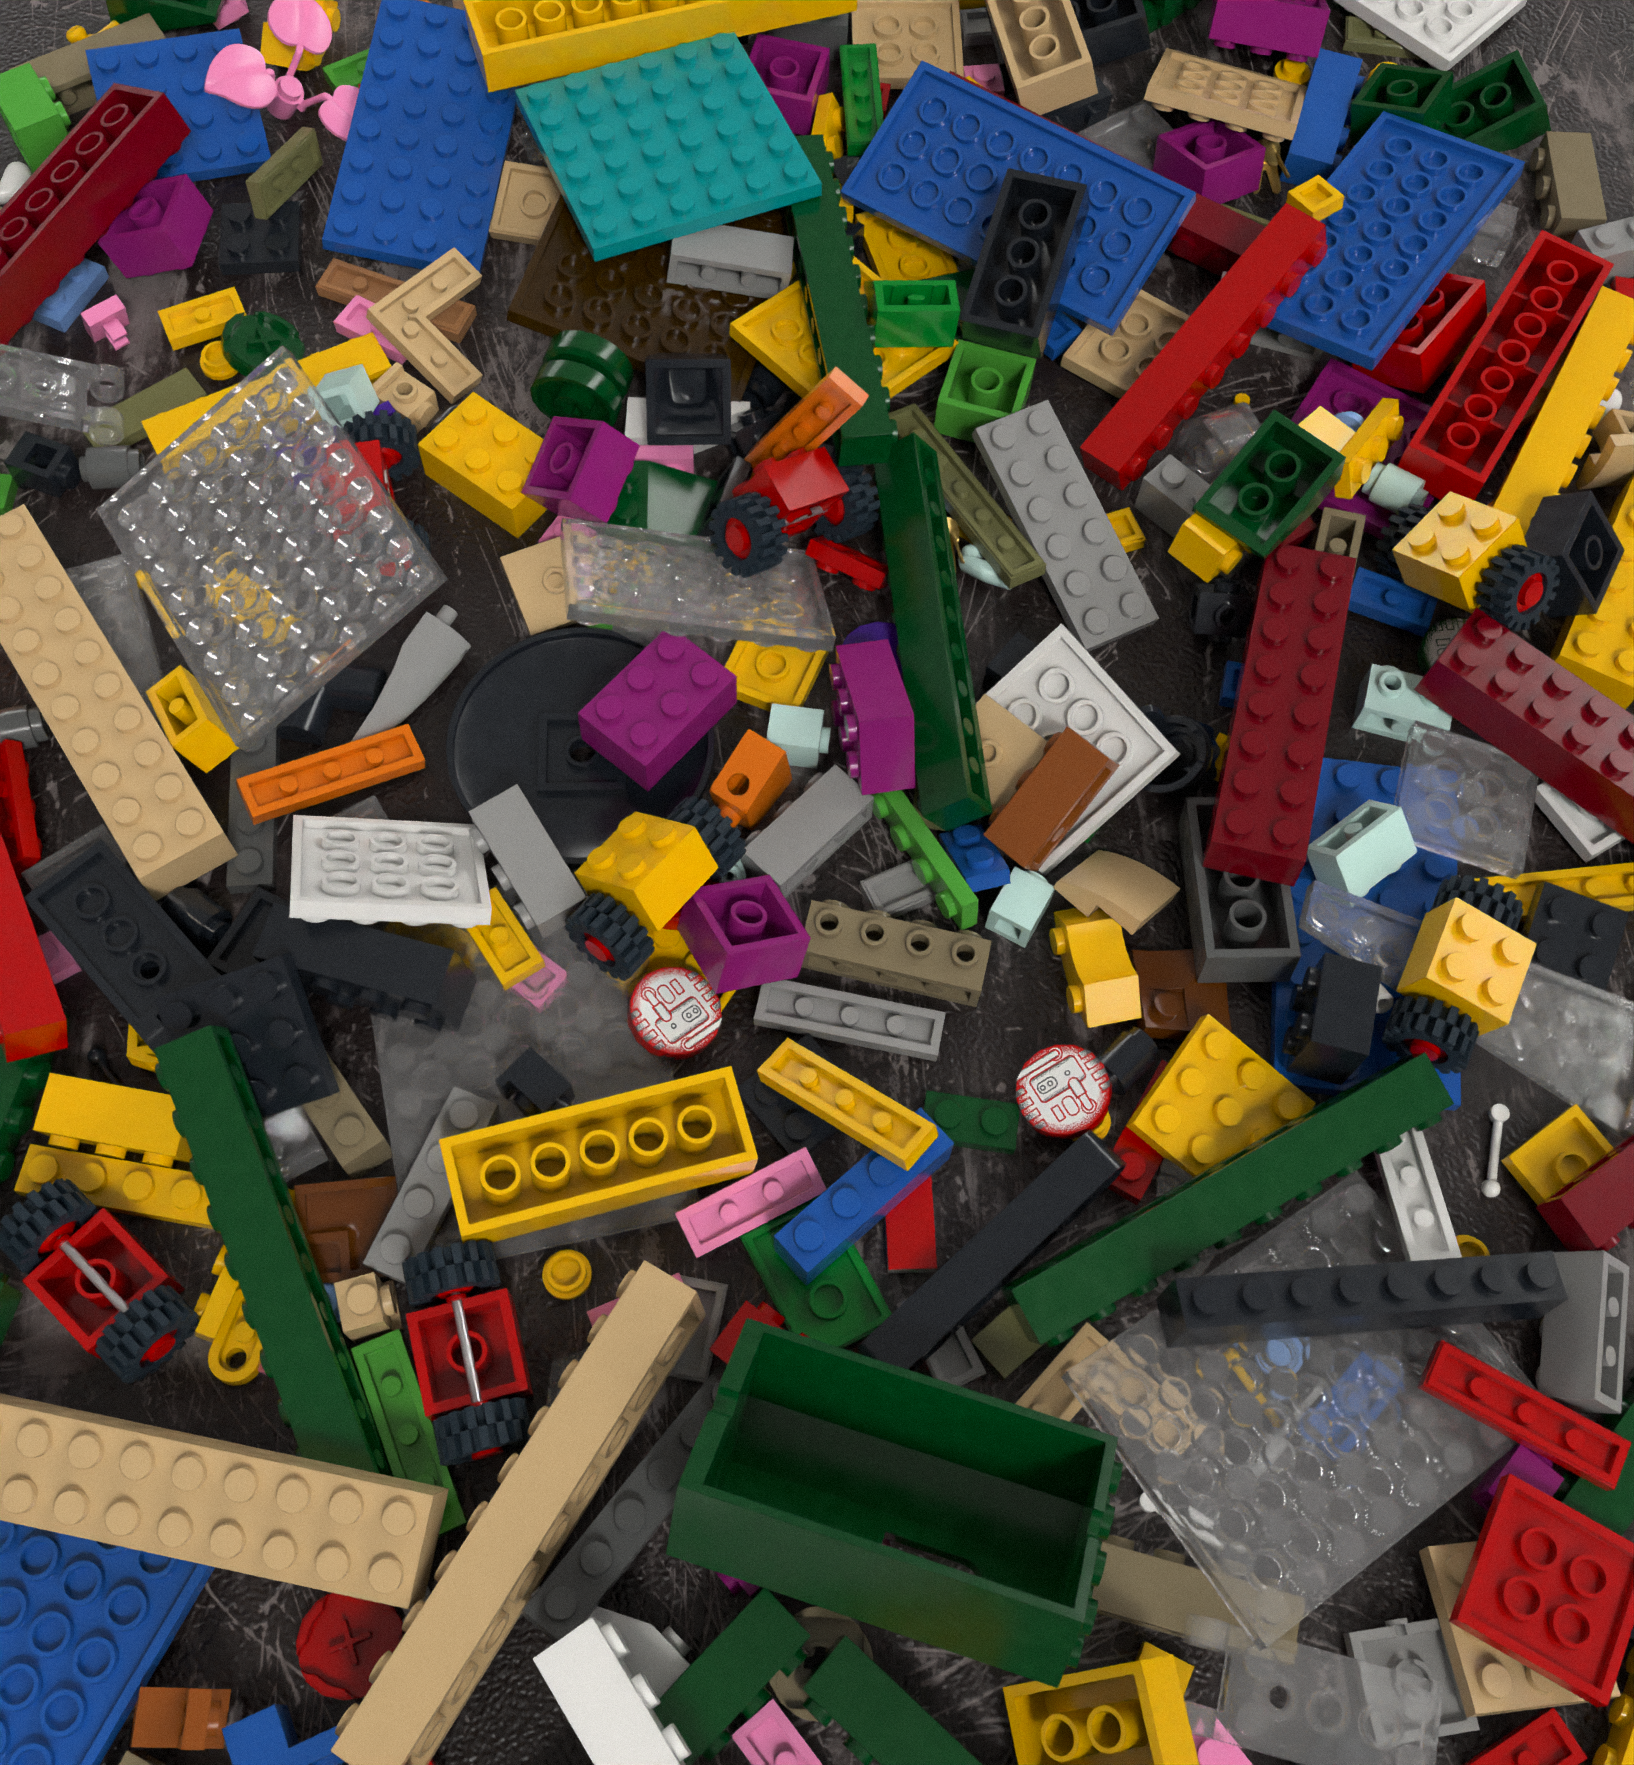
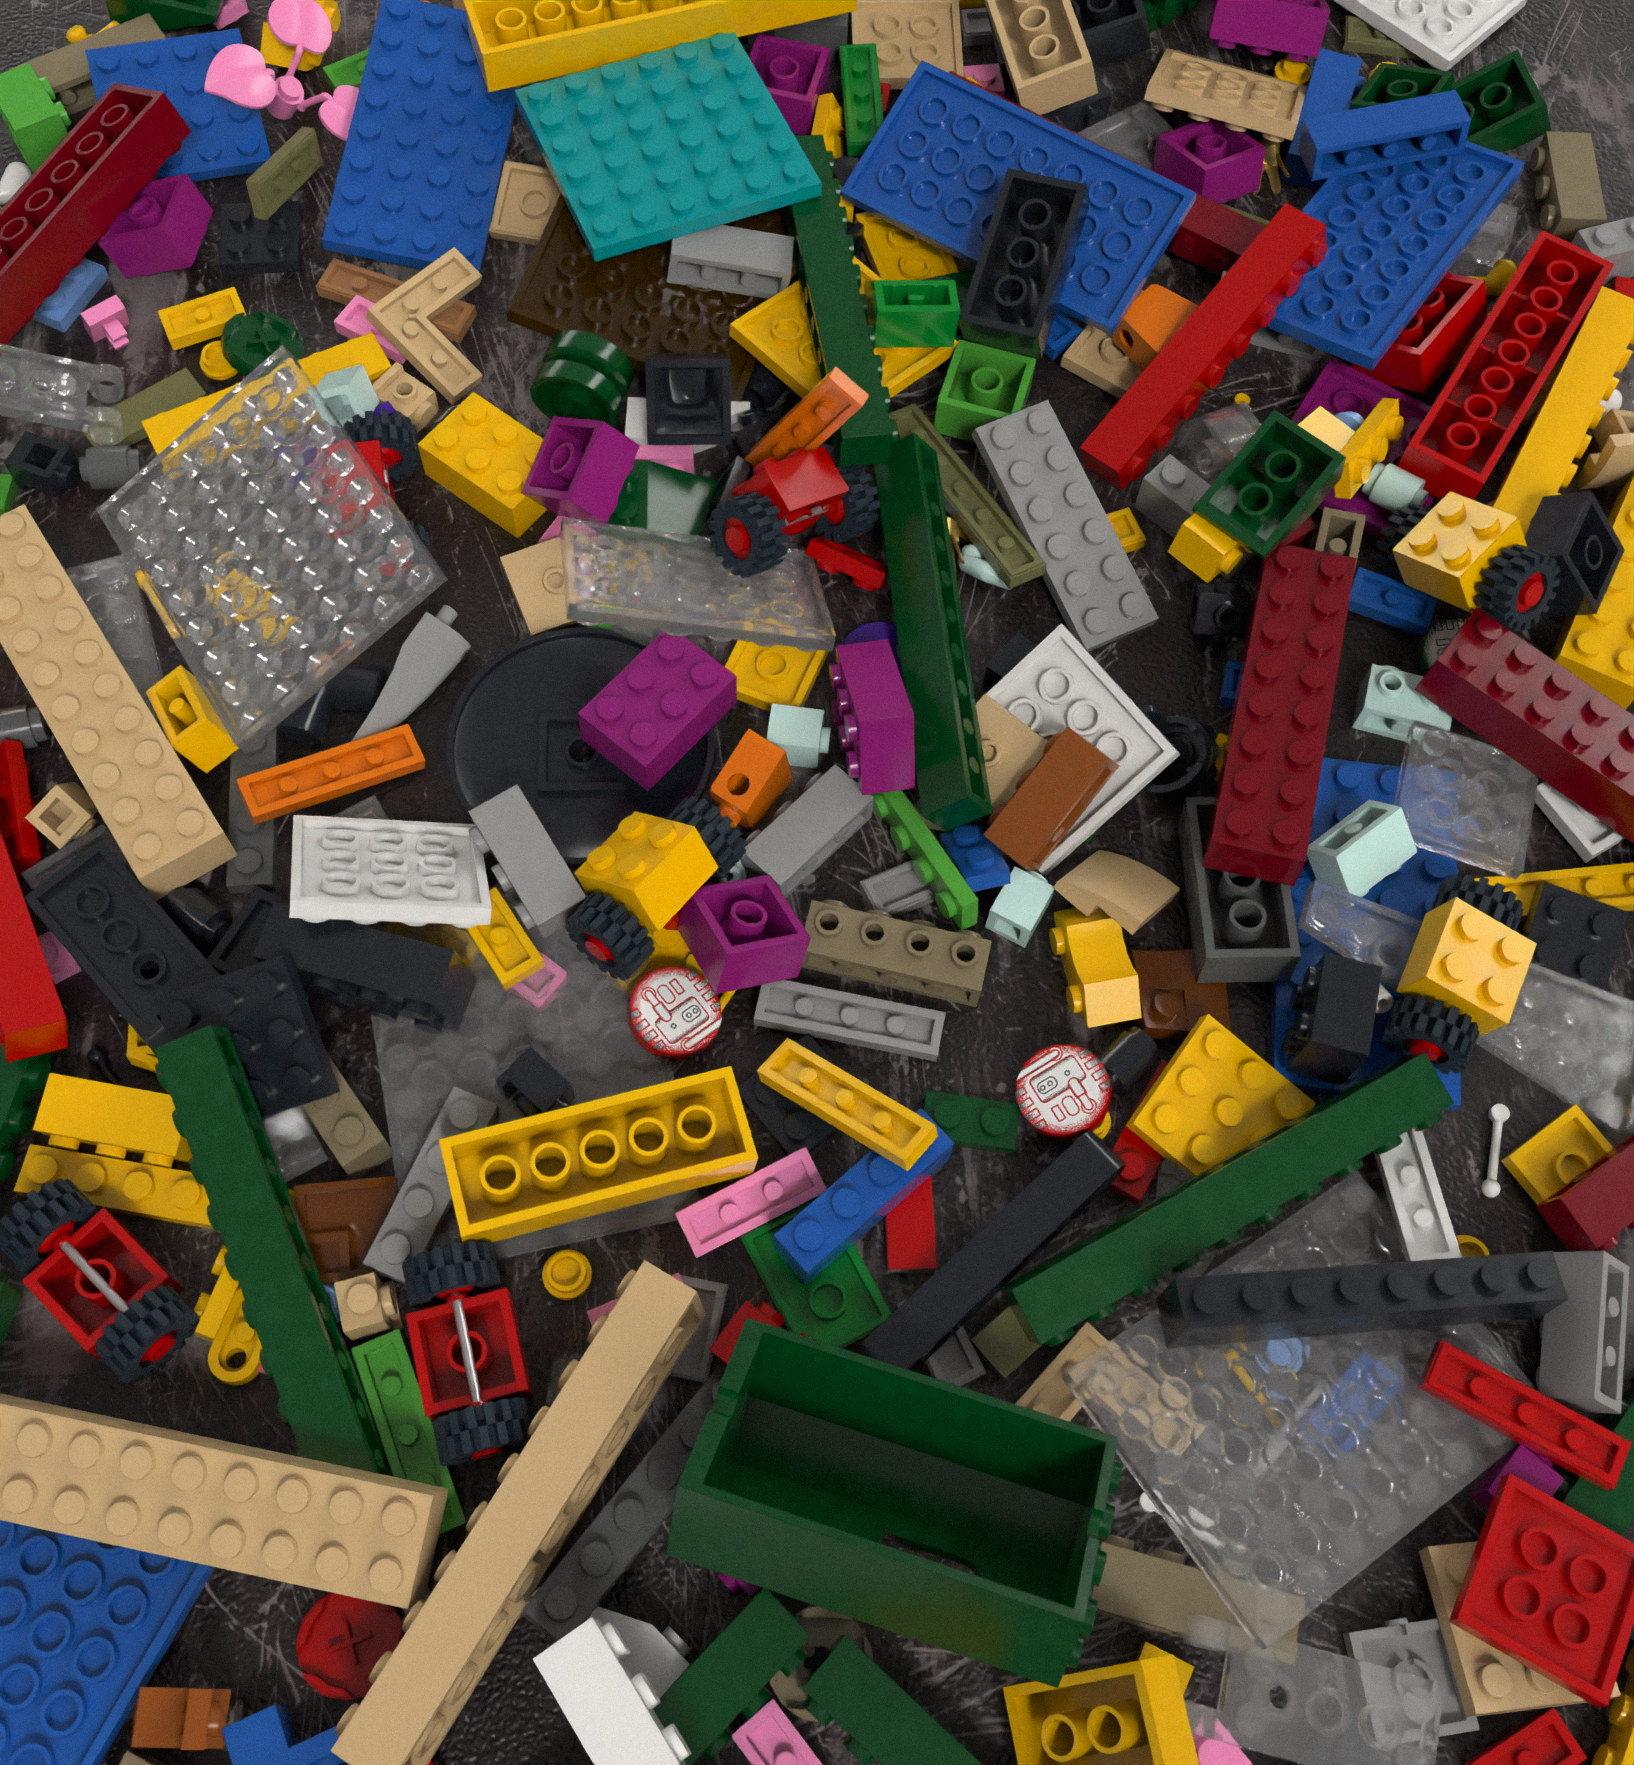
yellow plate [1286,175,1344,221] -> none
none -> tan brick [25,782,98,849]
none -> orange torso [1112,284,1198,372]
none -> blue brick [1299,90,1471,181]
none -> yellow arm [1467,259,1517,296]

